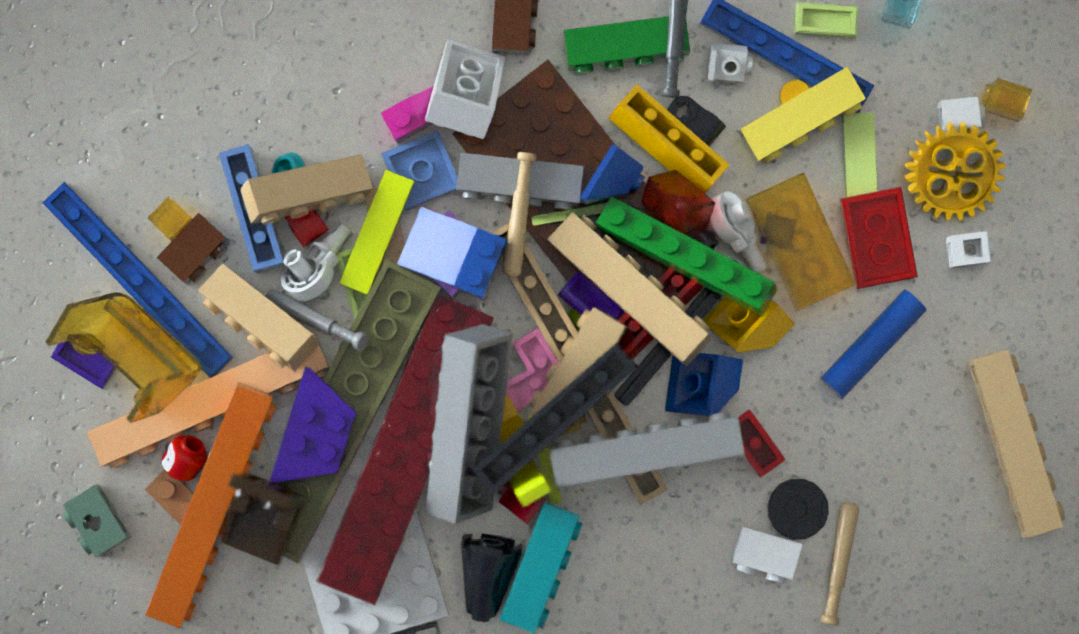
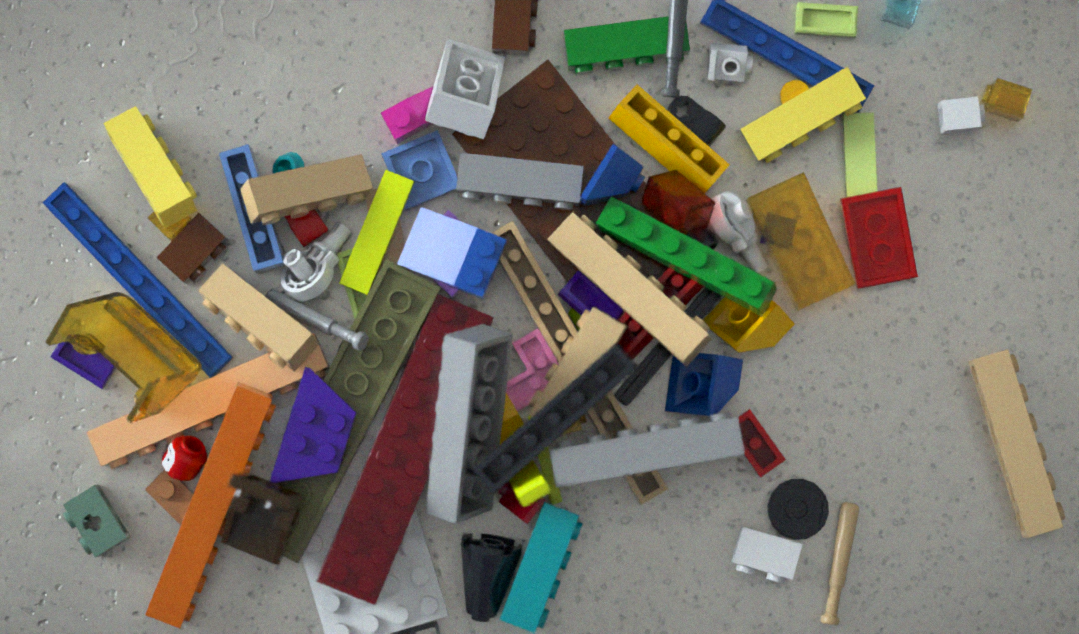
tan piece [503,152,536,277] -> none
yellowish green piece [531,202,608,226] -> none
blue brick [820,289,927,399] -> none
yellow gear [905,121,1006,221] -> none
white brick [945,231,994,269] -> none
none -> light yellow brick [103,106,197,229]

